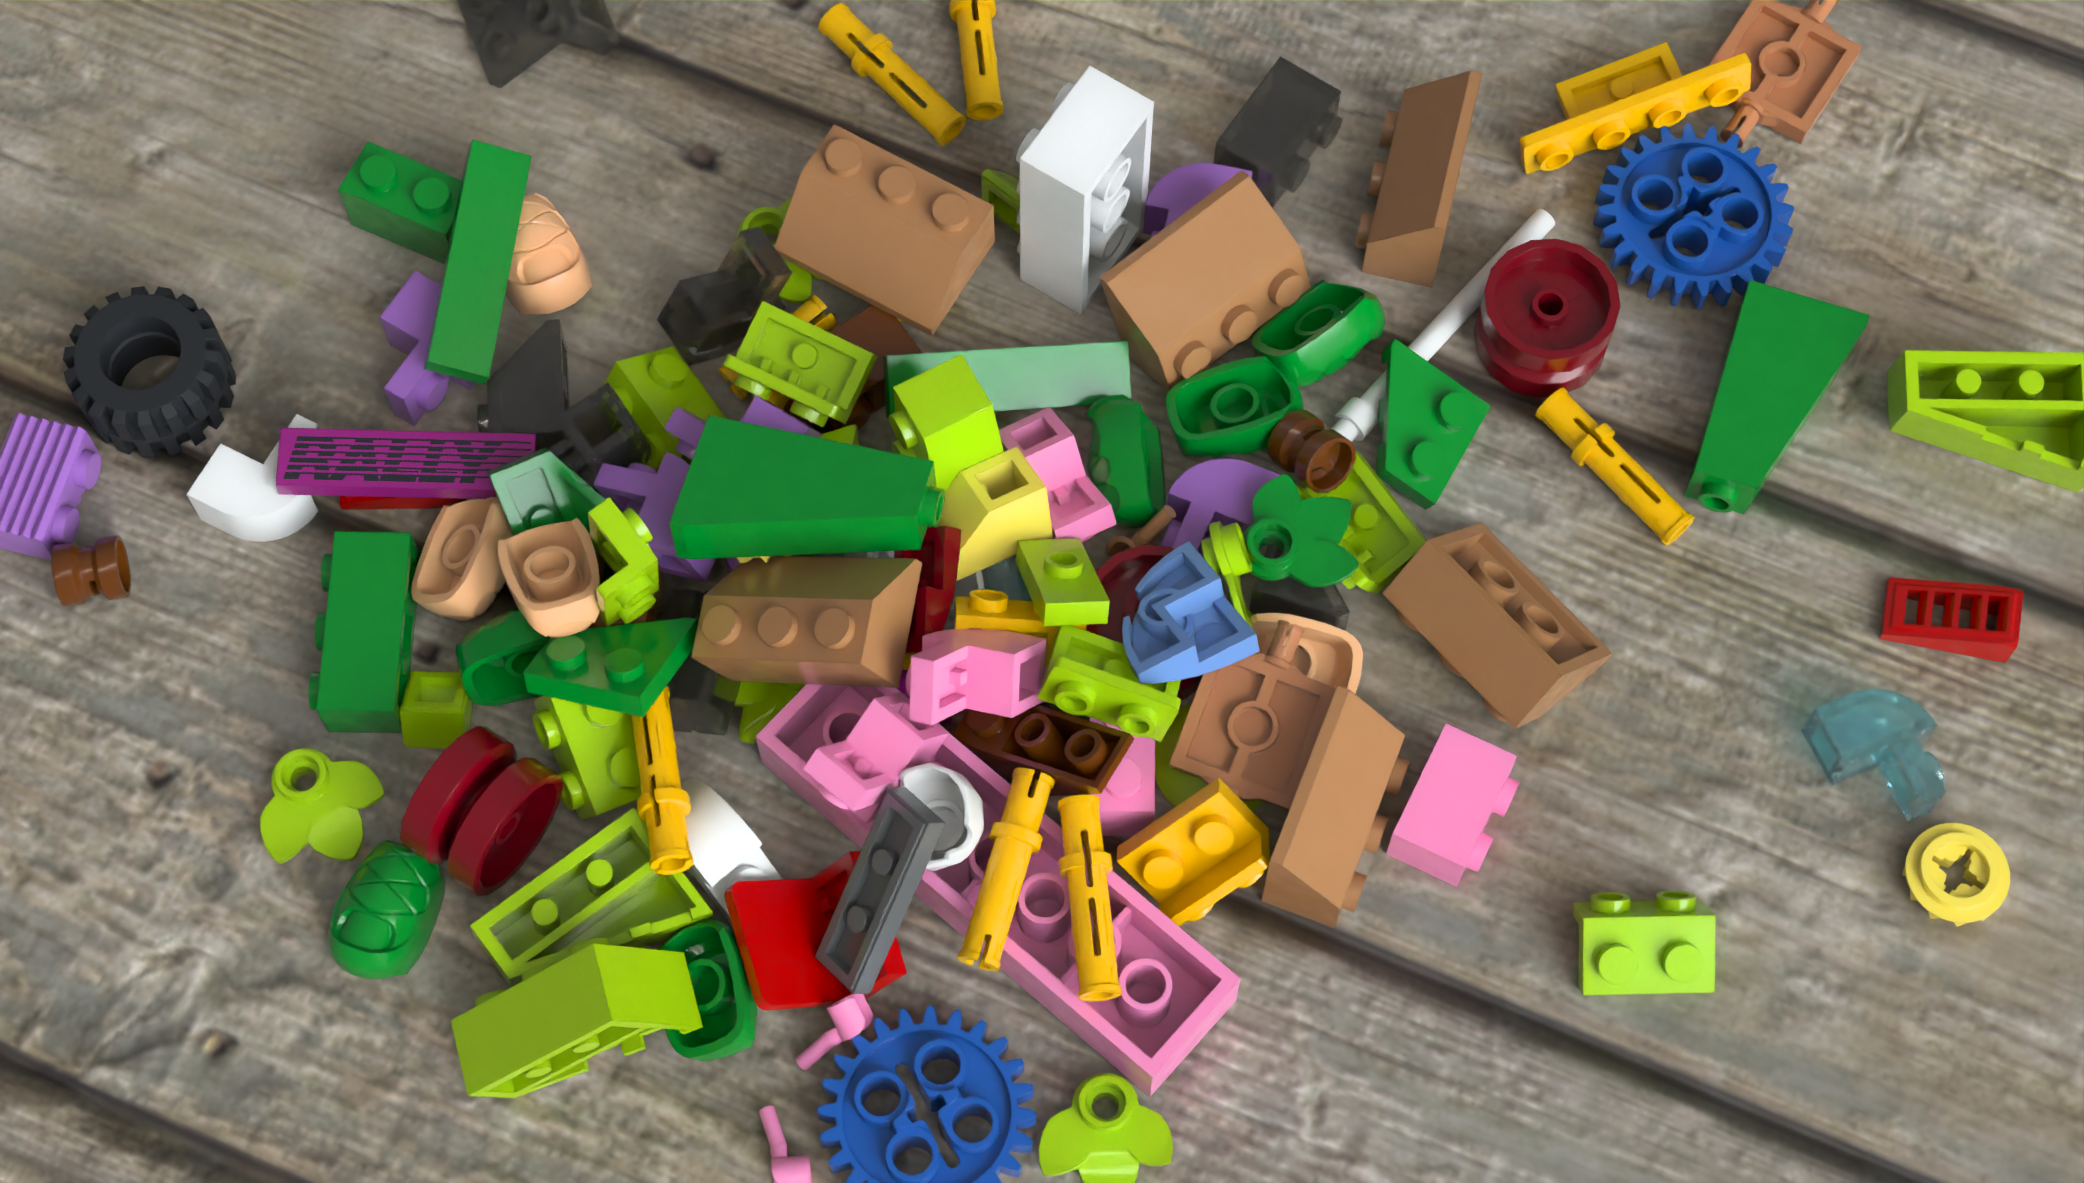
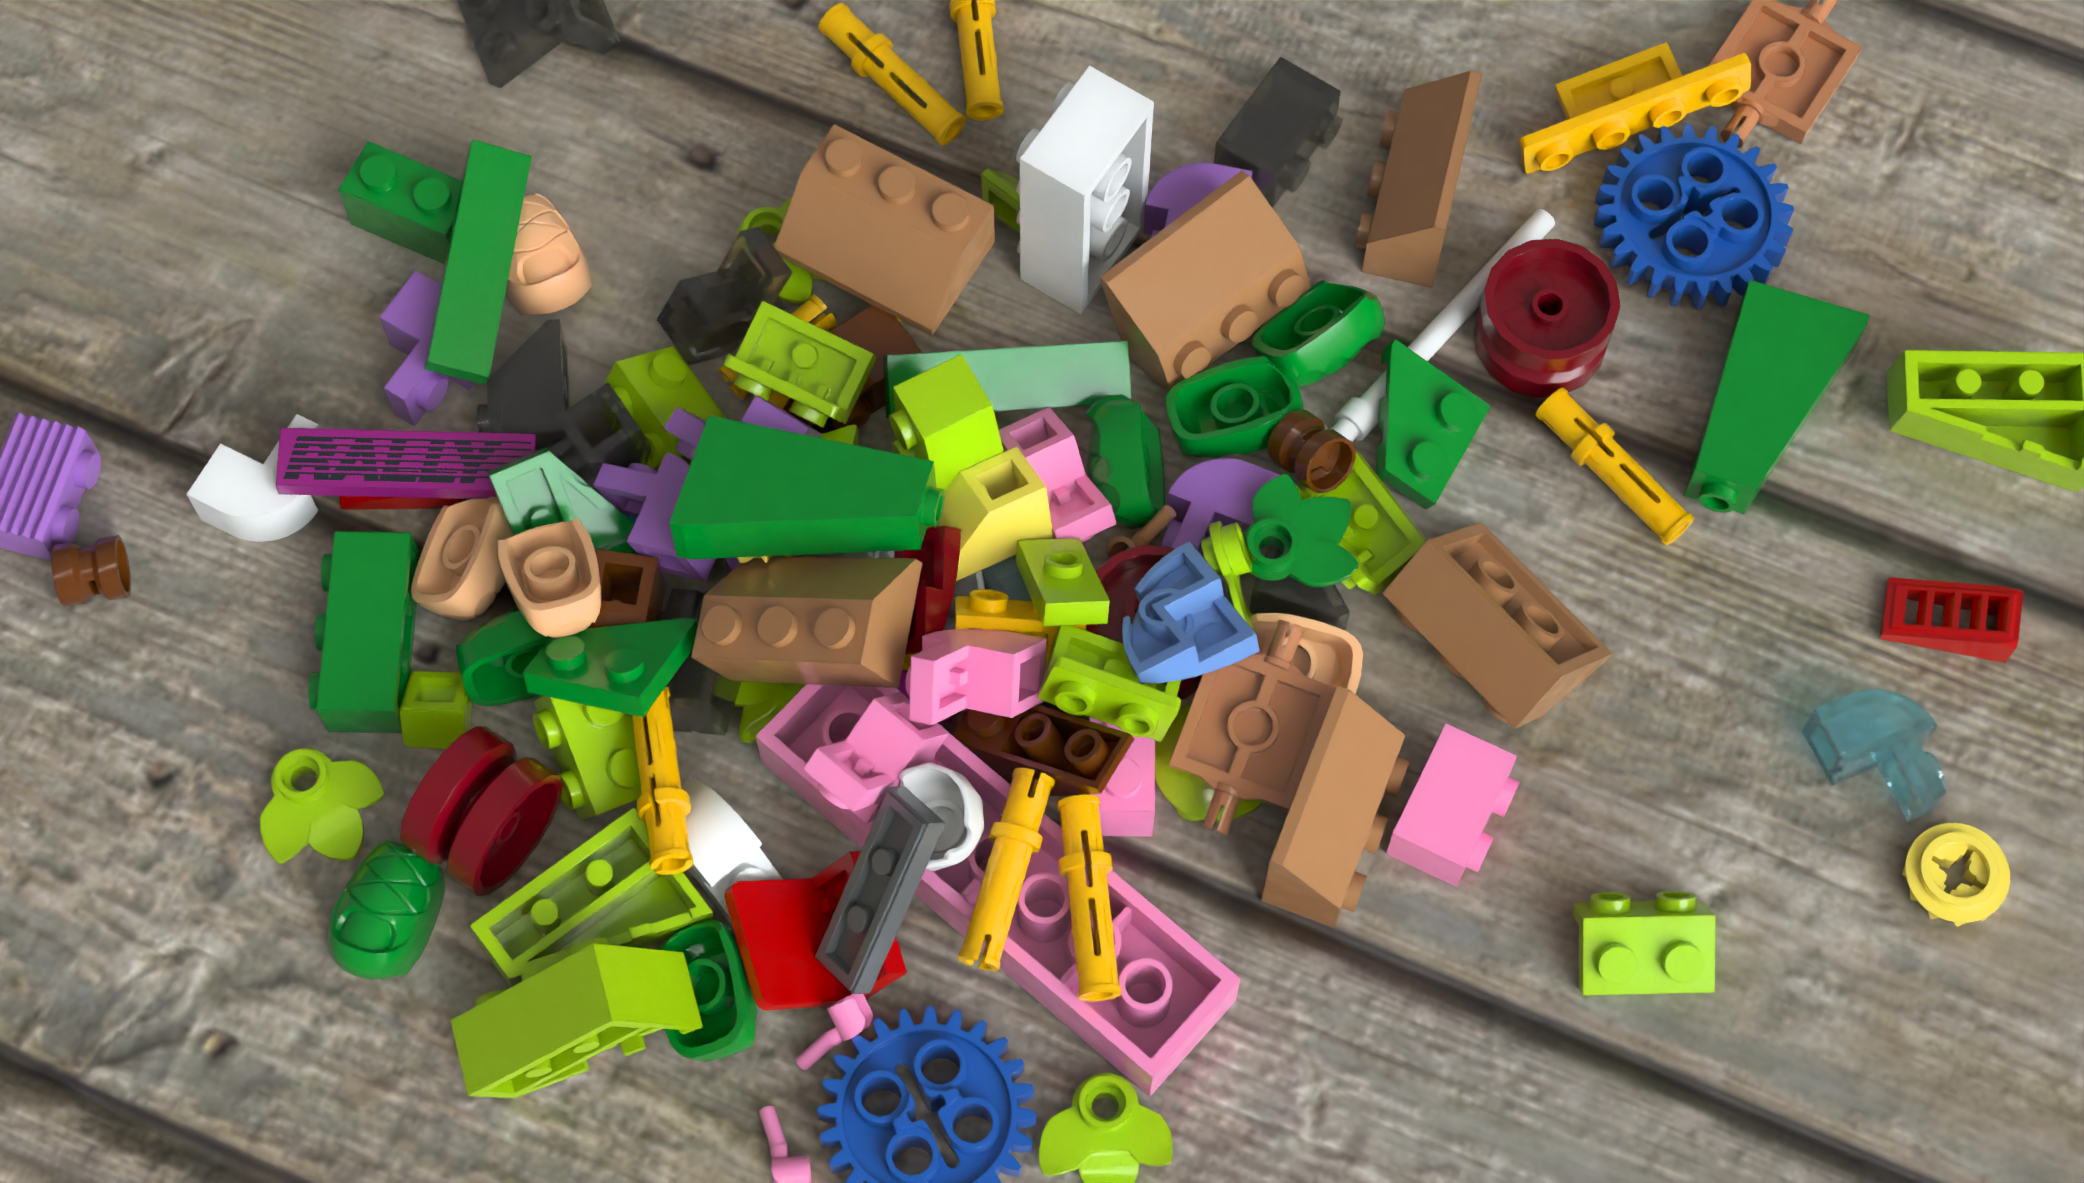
black tyre [63,286,236,458] -> none
lime bracket [588,497,659,626] -> none
yellow bracket [1117,777,1270,927] -> none

